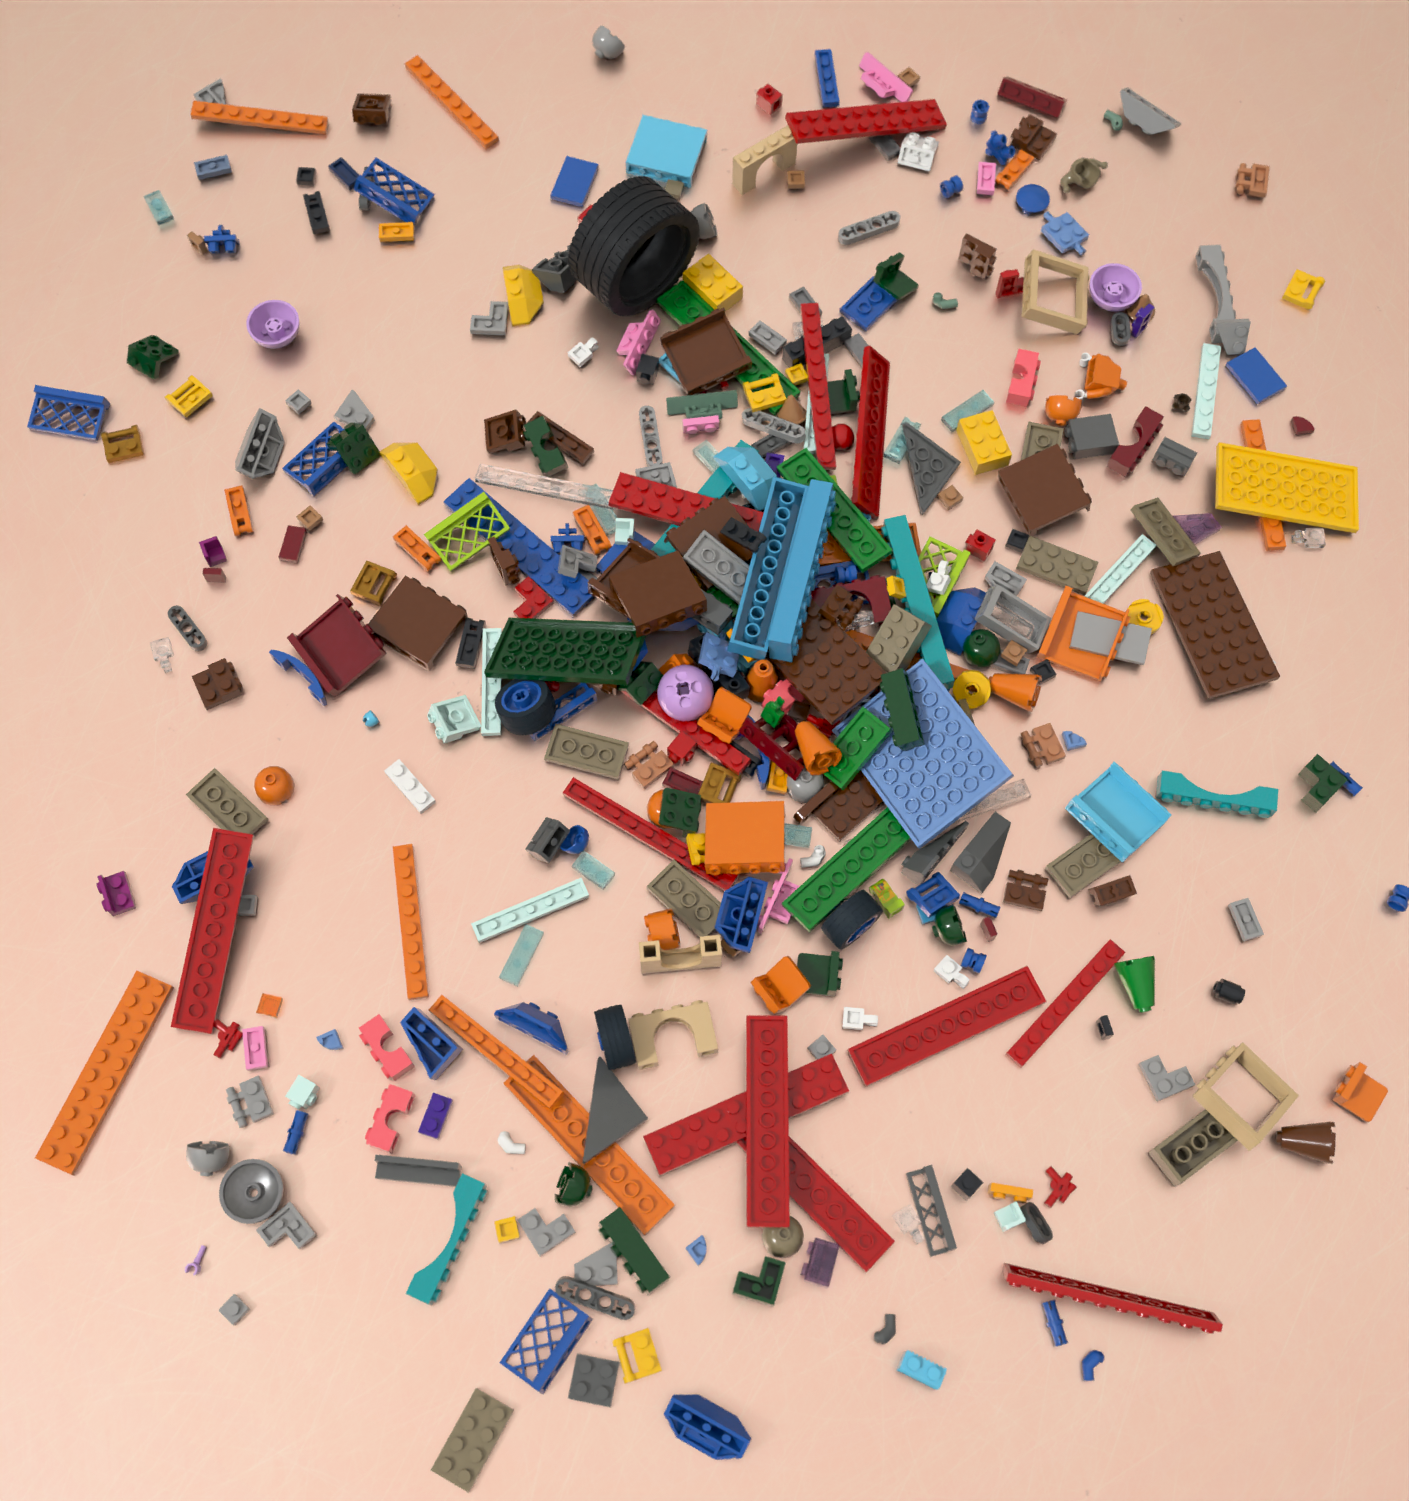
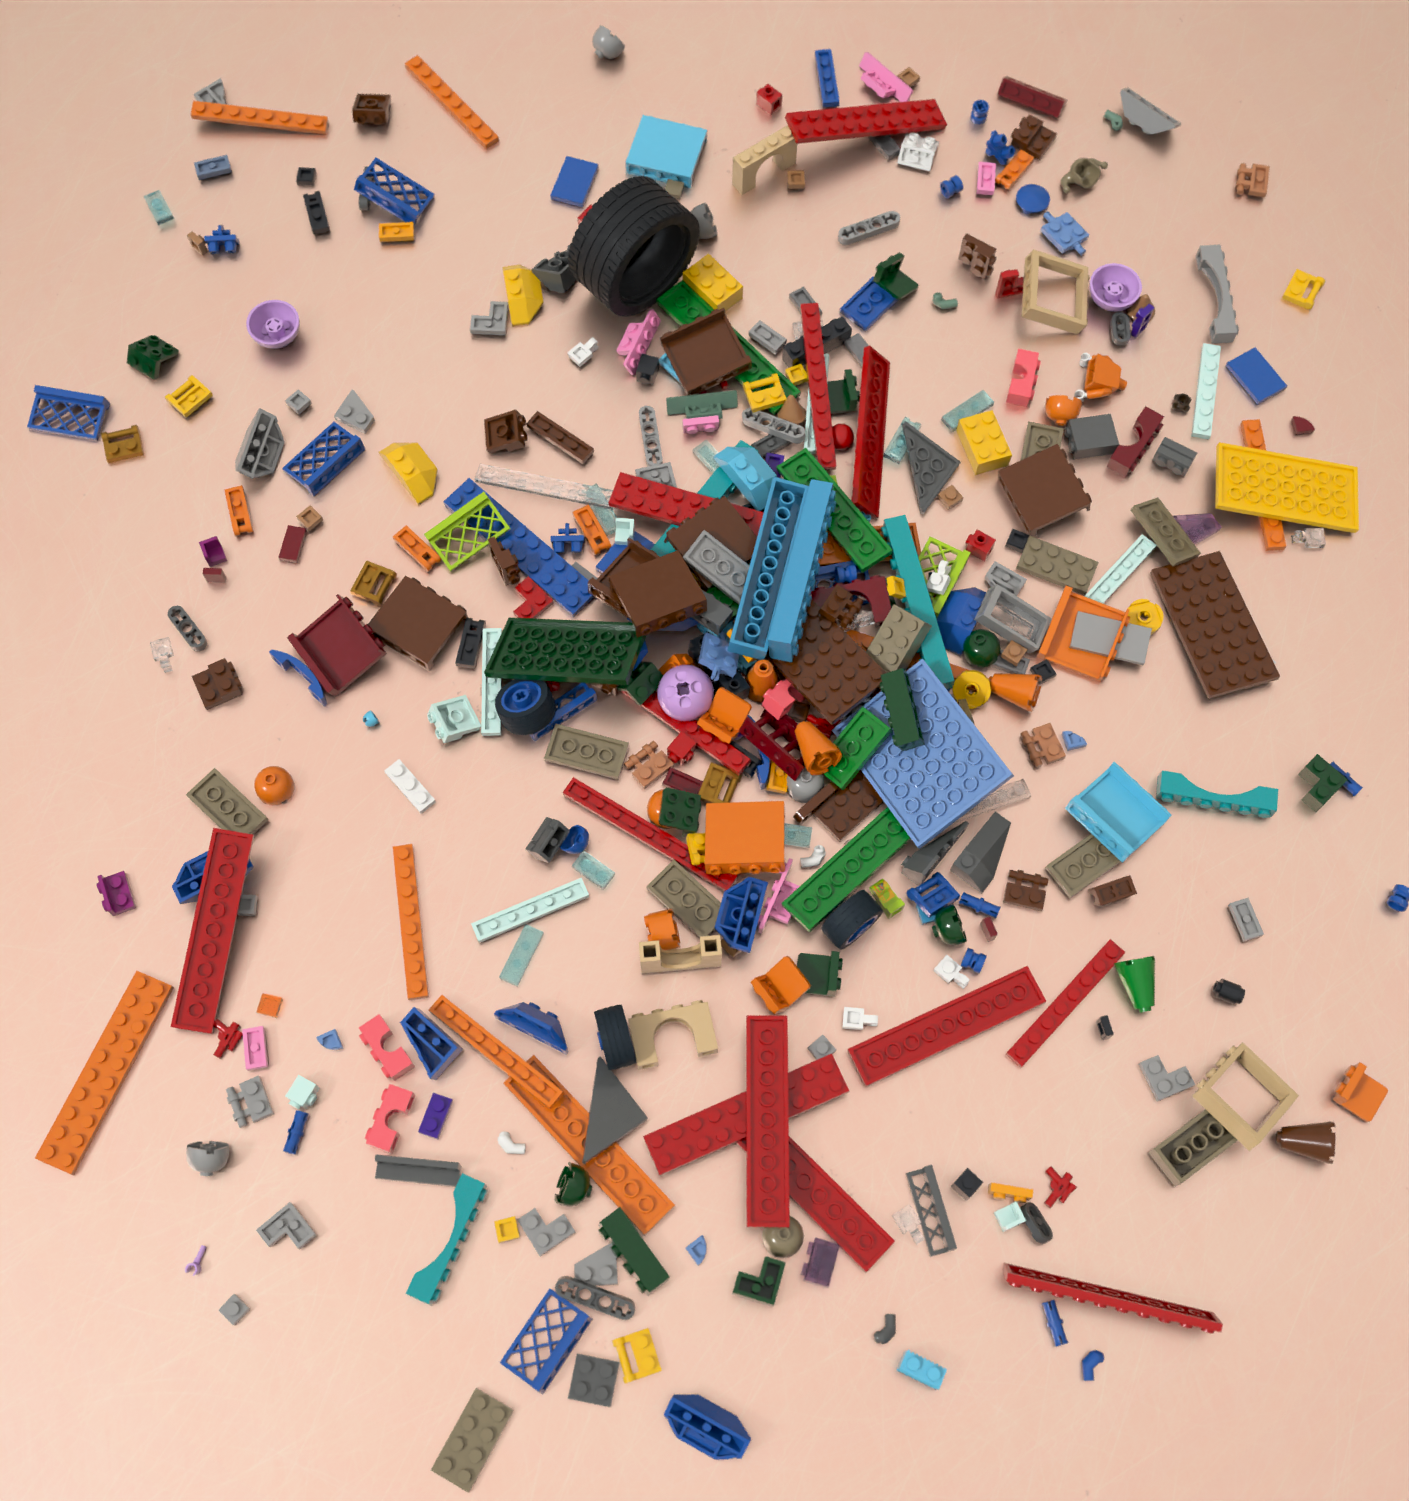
flat silver dish [219,1159,283,1224] -> none
dark green bracket [326,422,380,474] -> none
dark blue tile [328,157,359,190] -> none
dark green arch [524,416,569,477] -> none
light grey plate [558,545,598,578] -> none
black plate [720,517,767,554] -> none
green plate [761,696,785,728] -> none
light grey wing [1215,319,1251,355] -> none

